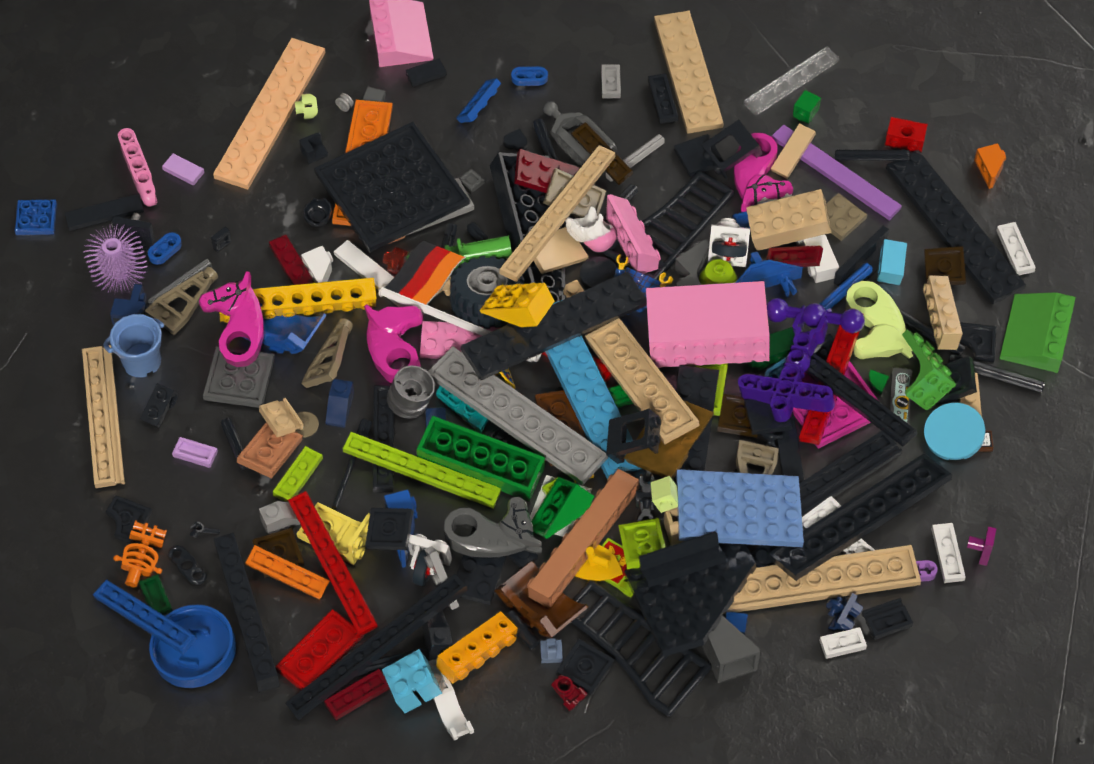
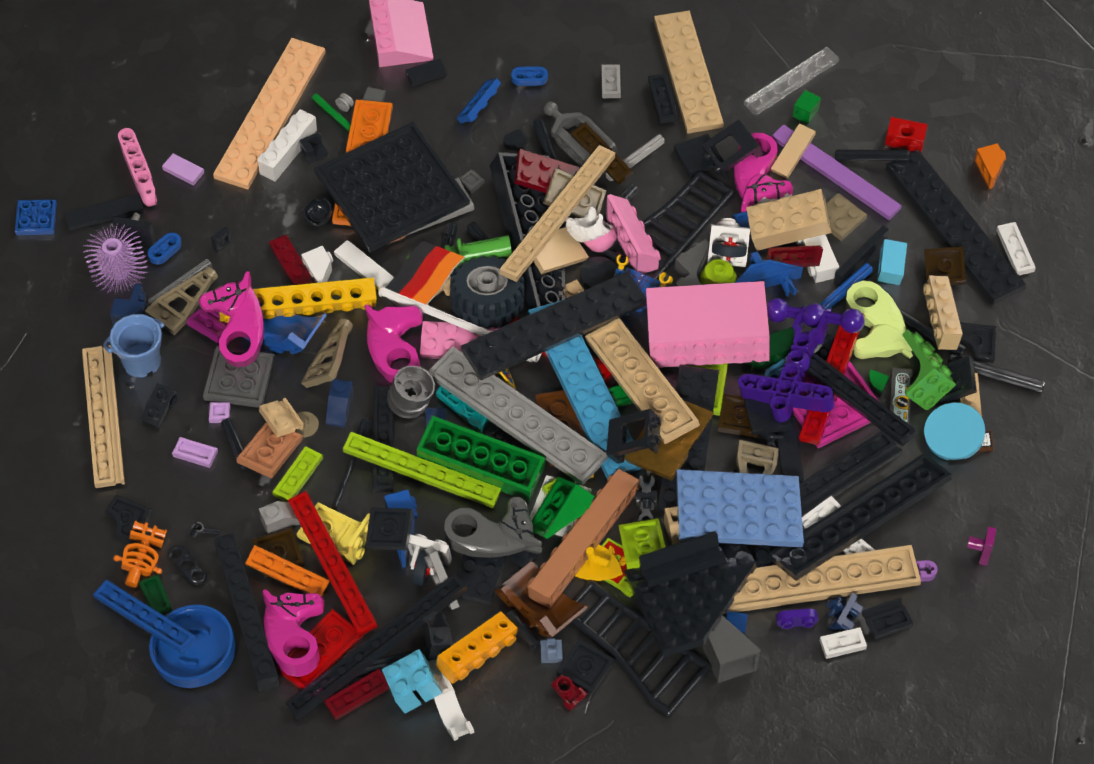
yellowish green piece [295,94,318,119] -> none
clear red piece [383,247,410,275] -> none
yellow slope [480,283,555,327] -> none
yellowish green brick [651,476,678,513] -> none
white plate [931,523,966,583] -> none
bright green slope [999,293,1076,373] -> none
none -> magenta plate [187,309,228,343]
none -> lavender tile [209,402,231,423]
none -> white brick [258,109,317,182]
none -> dark pink animal [262,589,325,677]
none -> green bar [312,93,351,132]
none -> dark purple plate [776,609,818,629]

